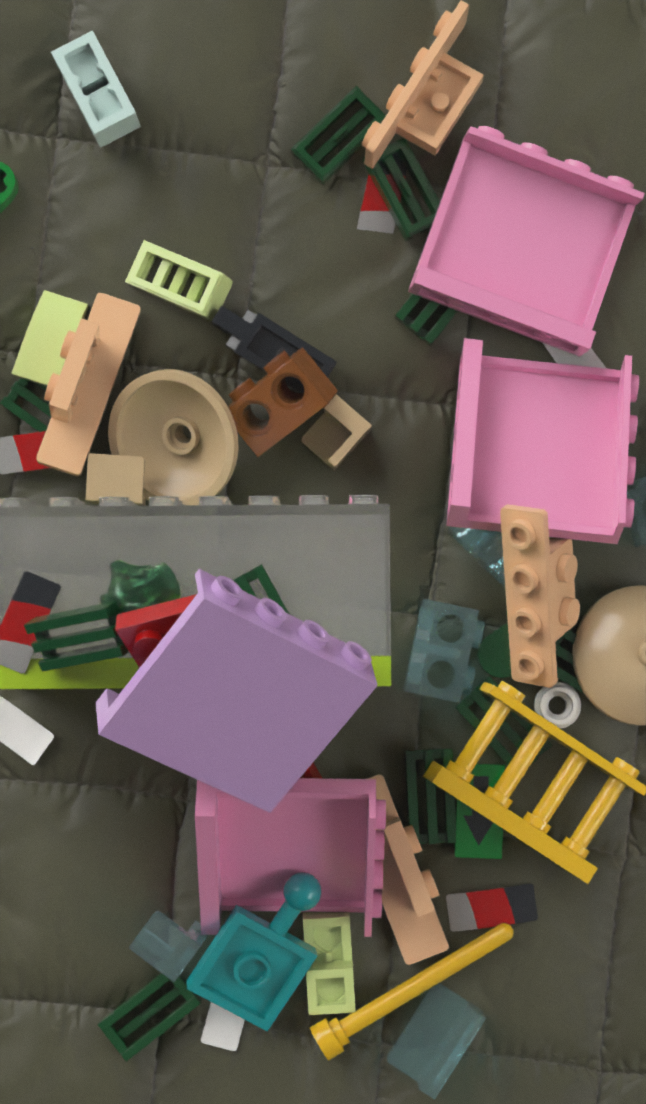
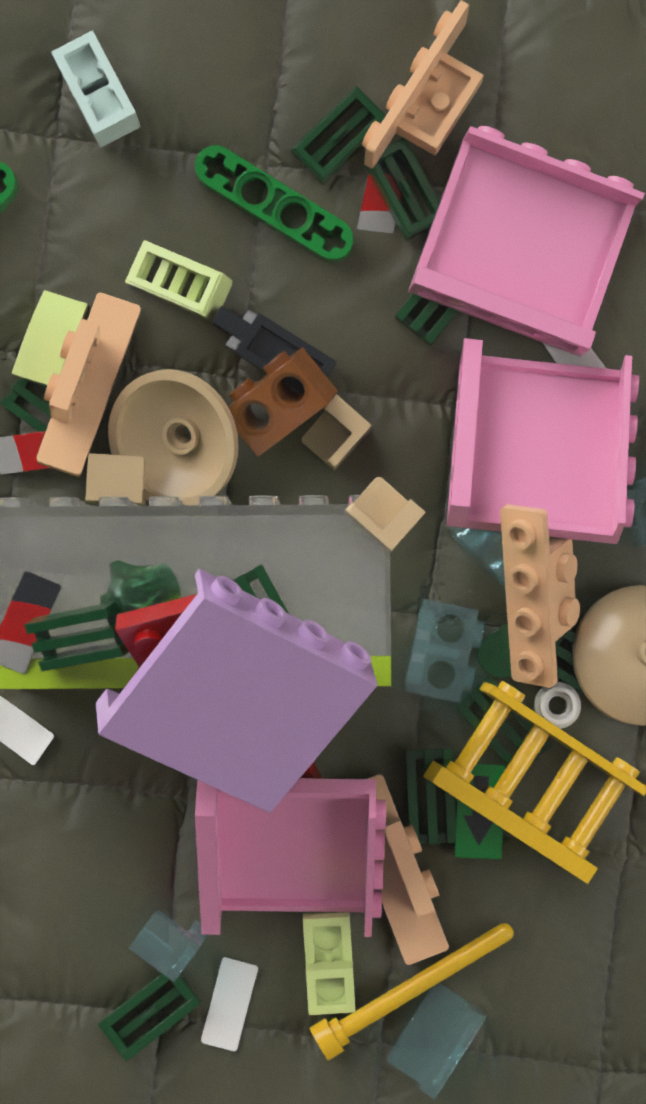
teal plate [186,872,321,1032] -> none
sticker [446,883,538,932] -> none
none -> green beam [195,145,353,263]
none -> tan panel [345,477,426,553]

